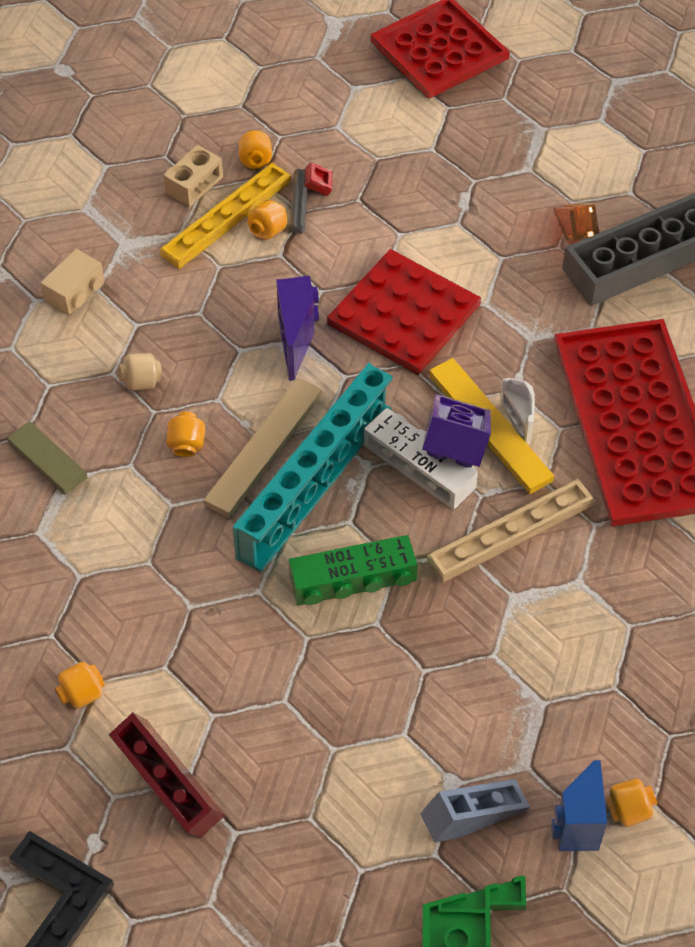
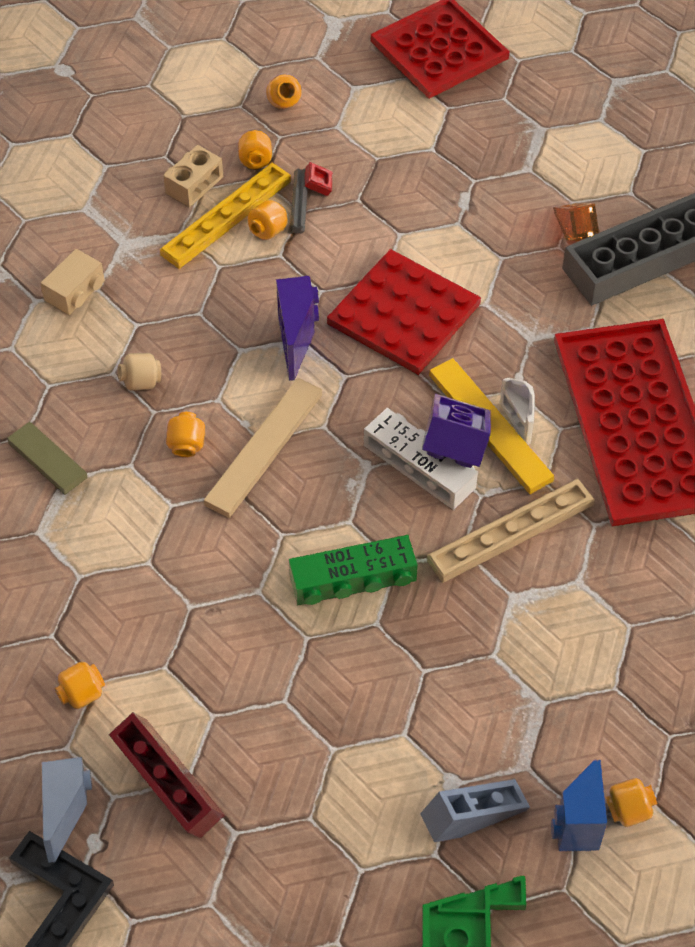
teal tile [233,363,393,572] -> none
none -> sand blue slope [42,757,92,863]
none -> light orange head [266,74,302,109]

